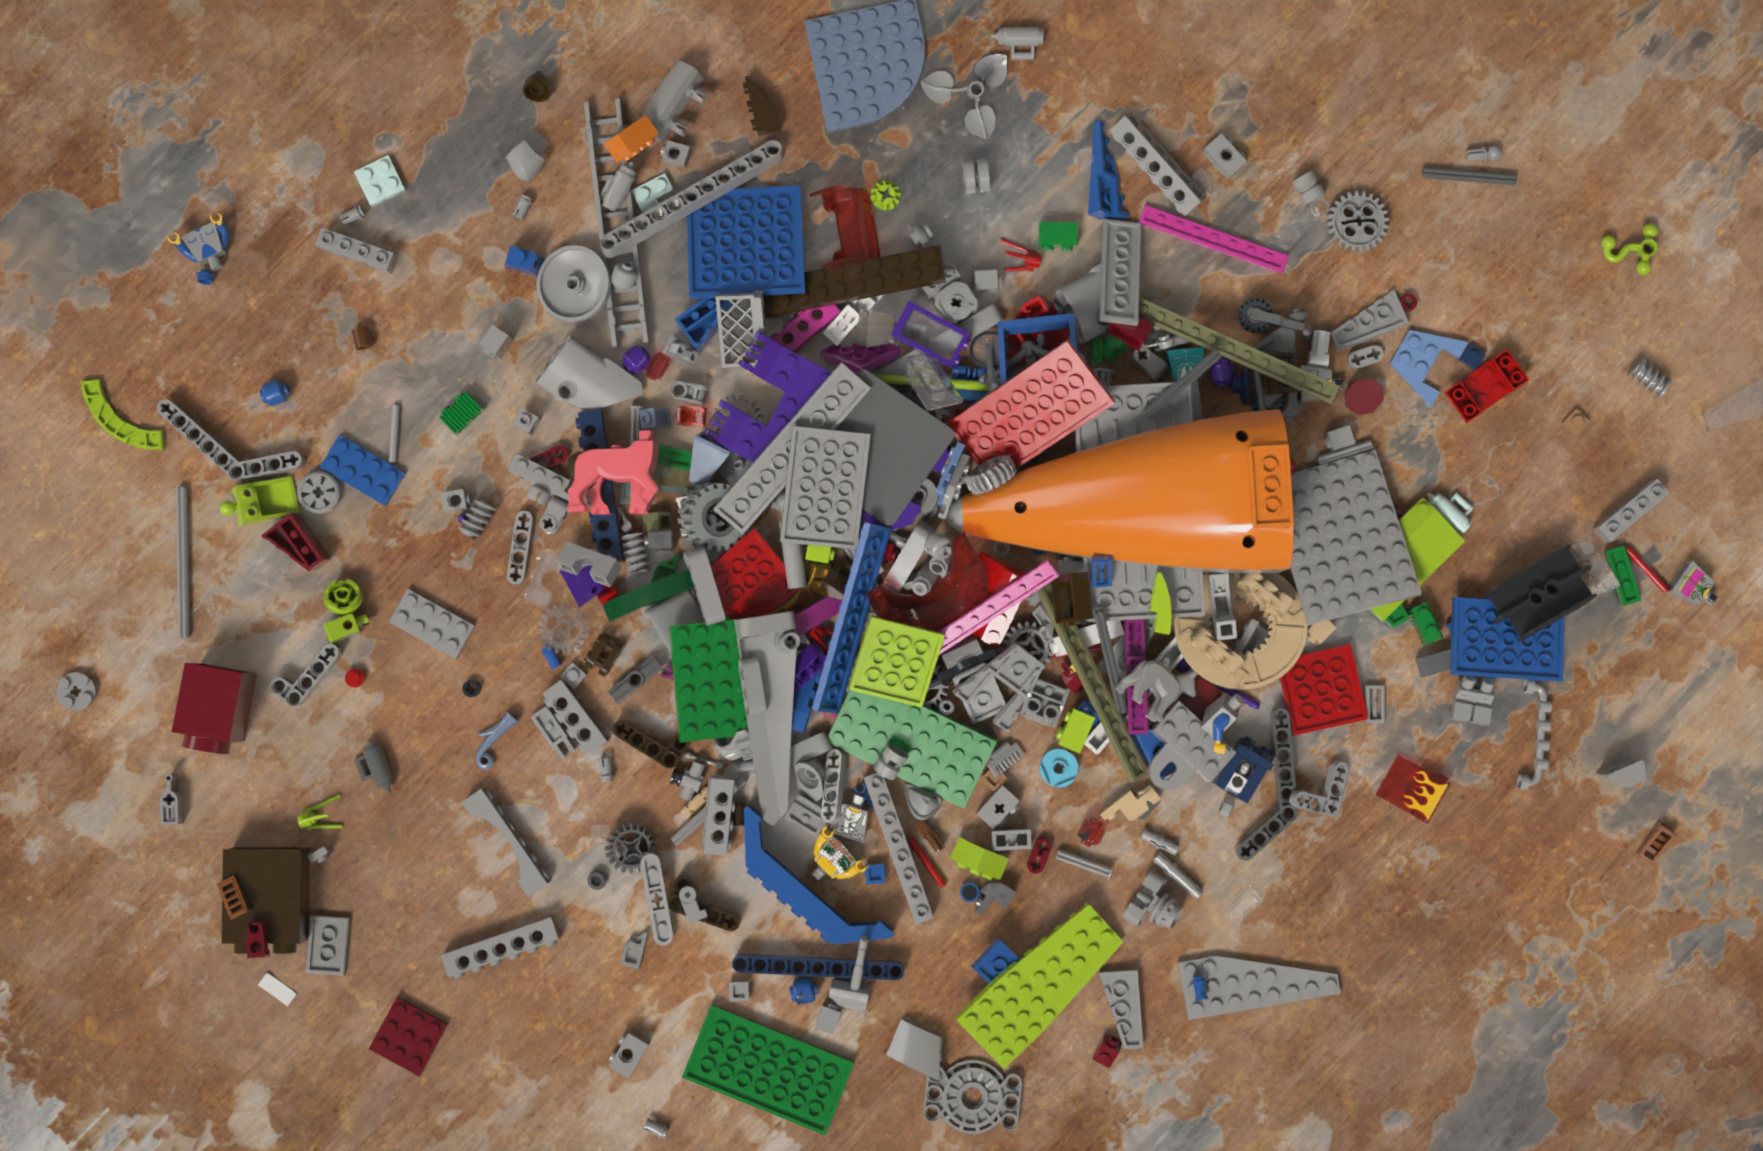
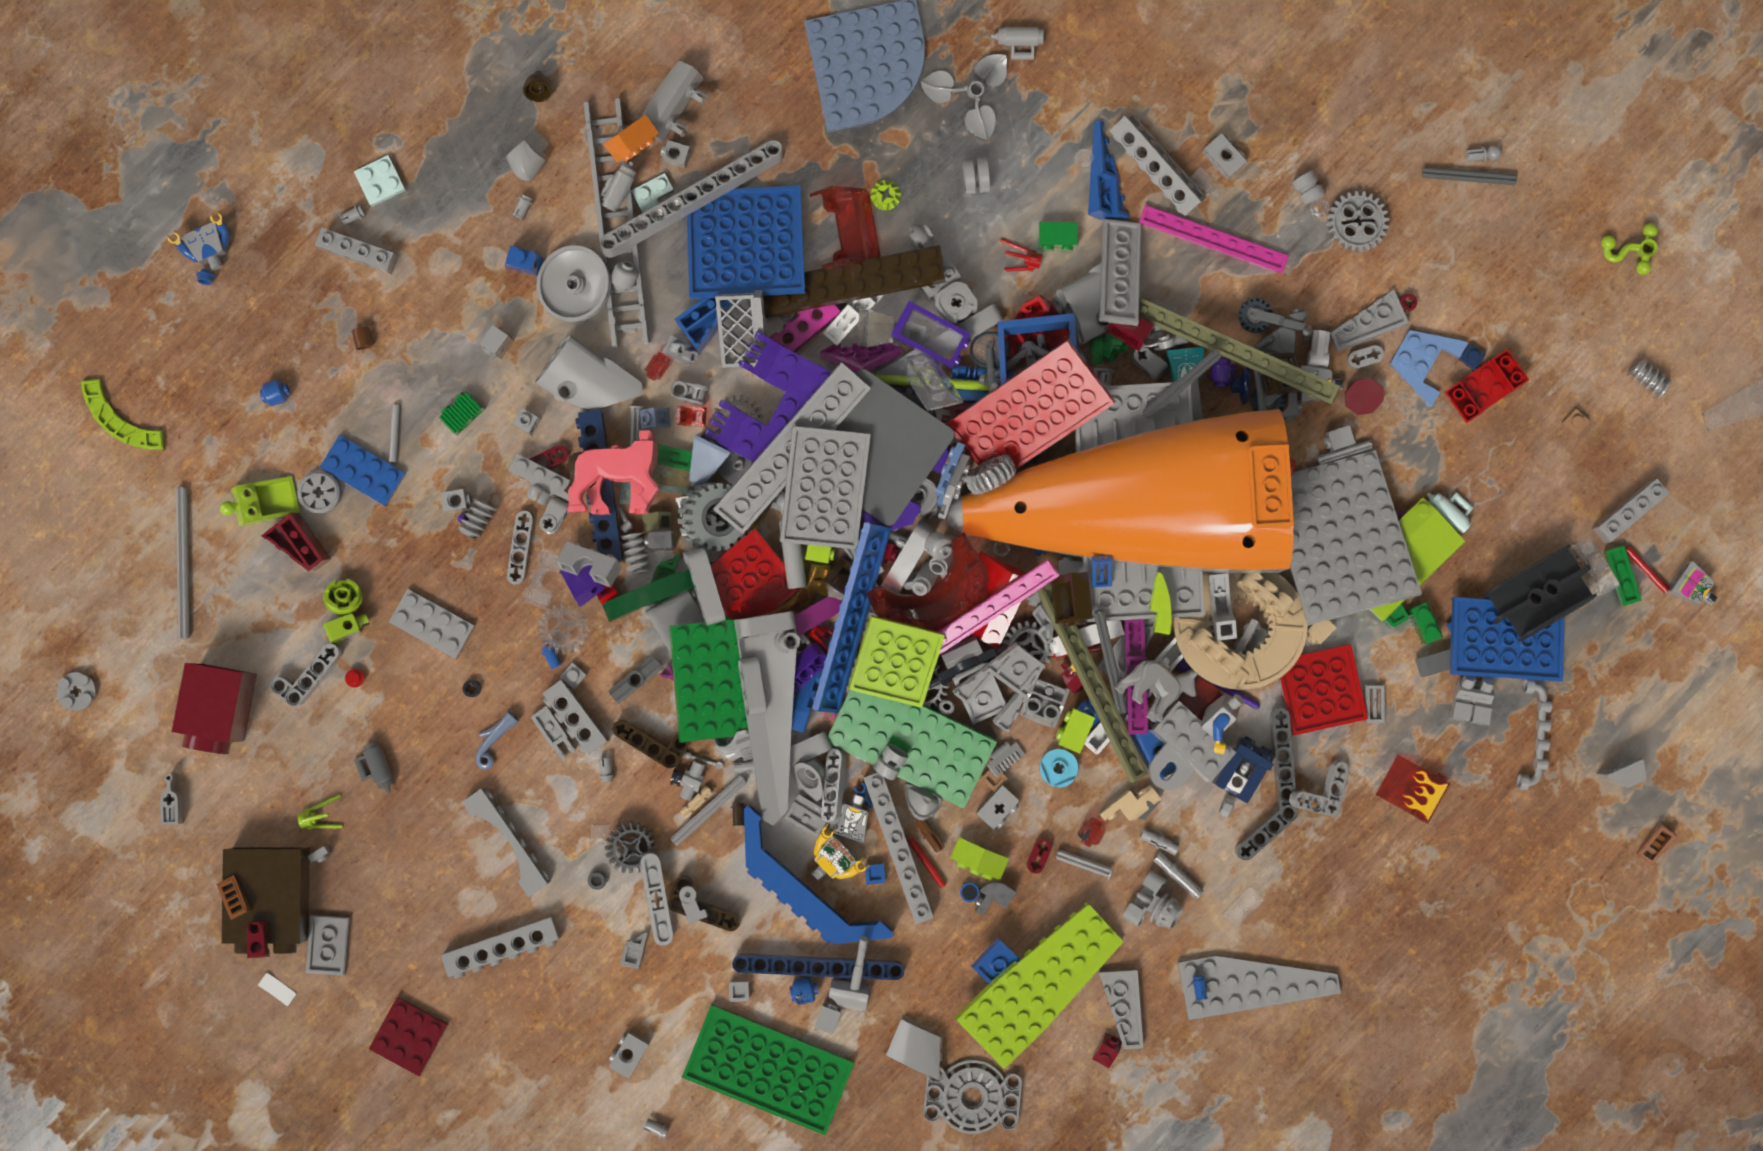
light grey beam [157,399,306,482] -> none
dark brown brick [584,633,625,678] -> none
dark purple head [622,346,651,374] -> none
light grey brick [701,774,737,856] -> none
dark brown slope [742,76,780,136] -> none
light grey brick [974,270,1002,293] -> none
light grey brick [991,828,1032,851] -> none

